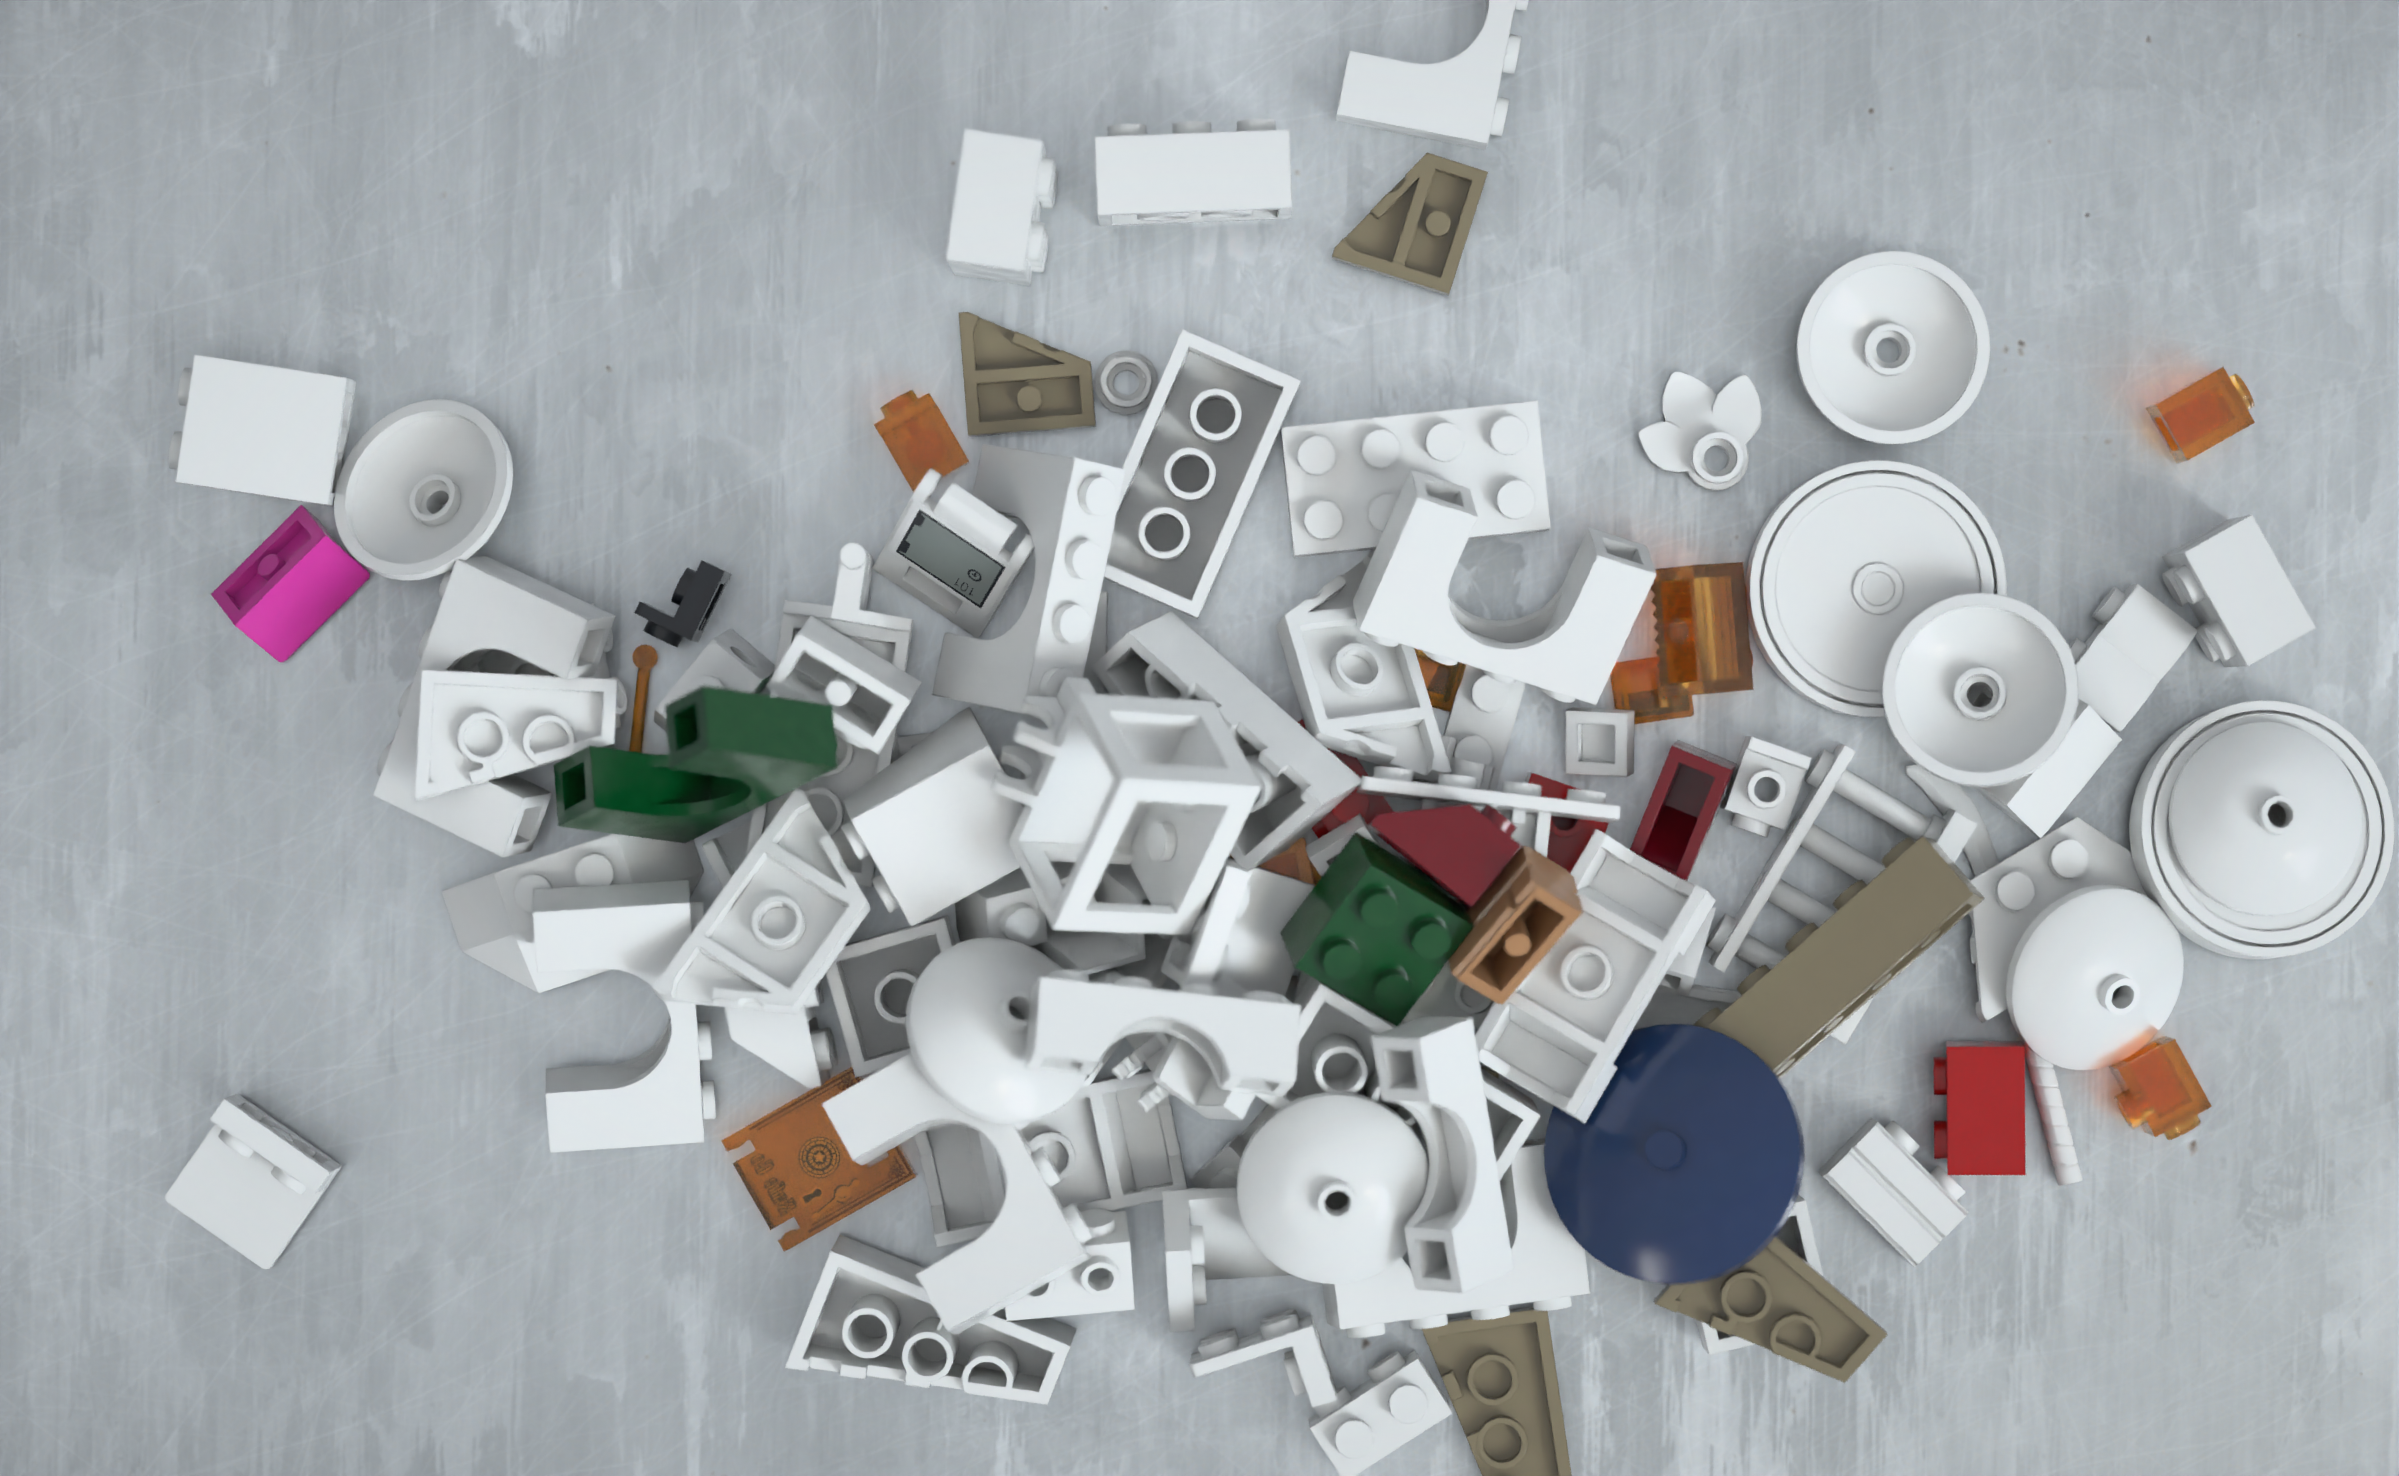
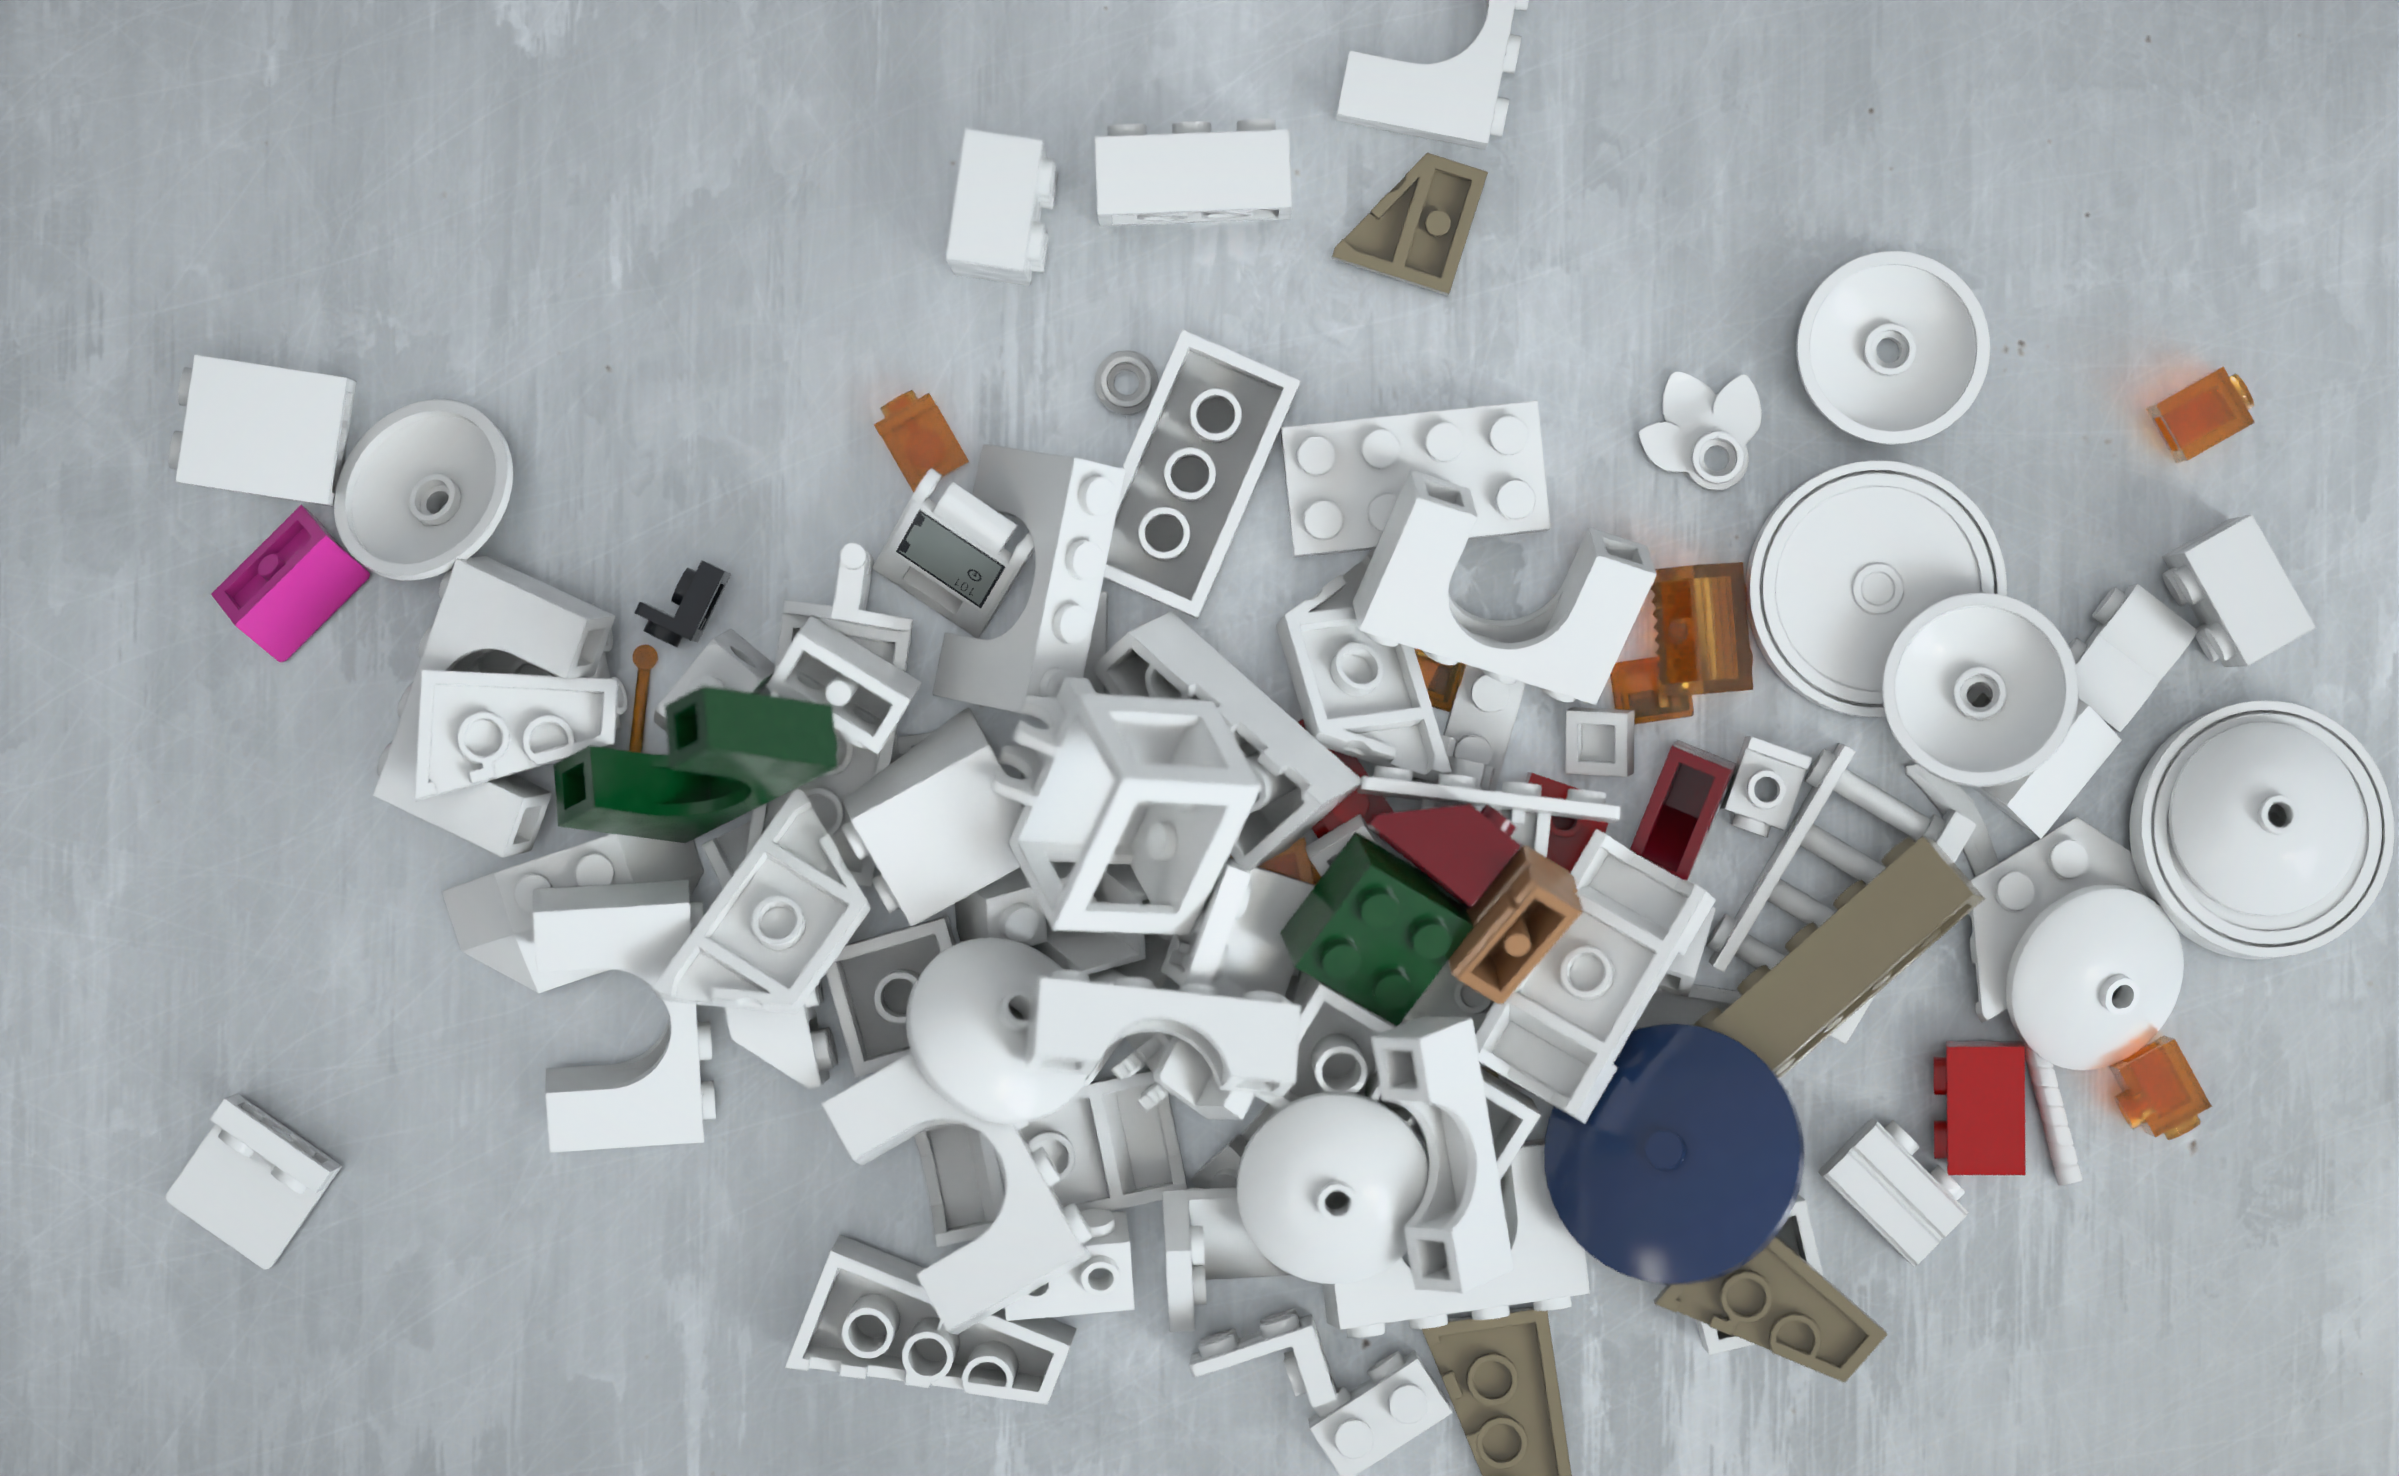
clear orange container [721,1066,918,1251] -> none
dark tan wing [958,312,1096,437] -> none

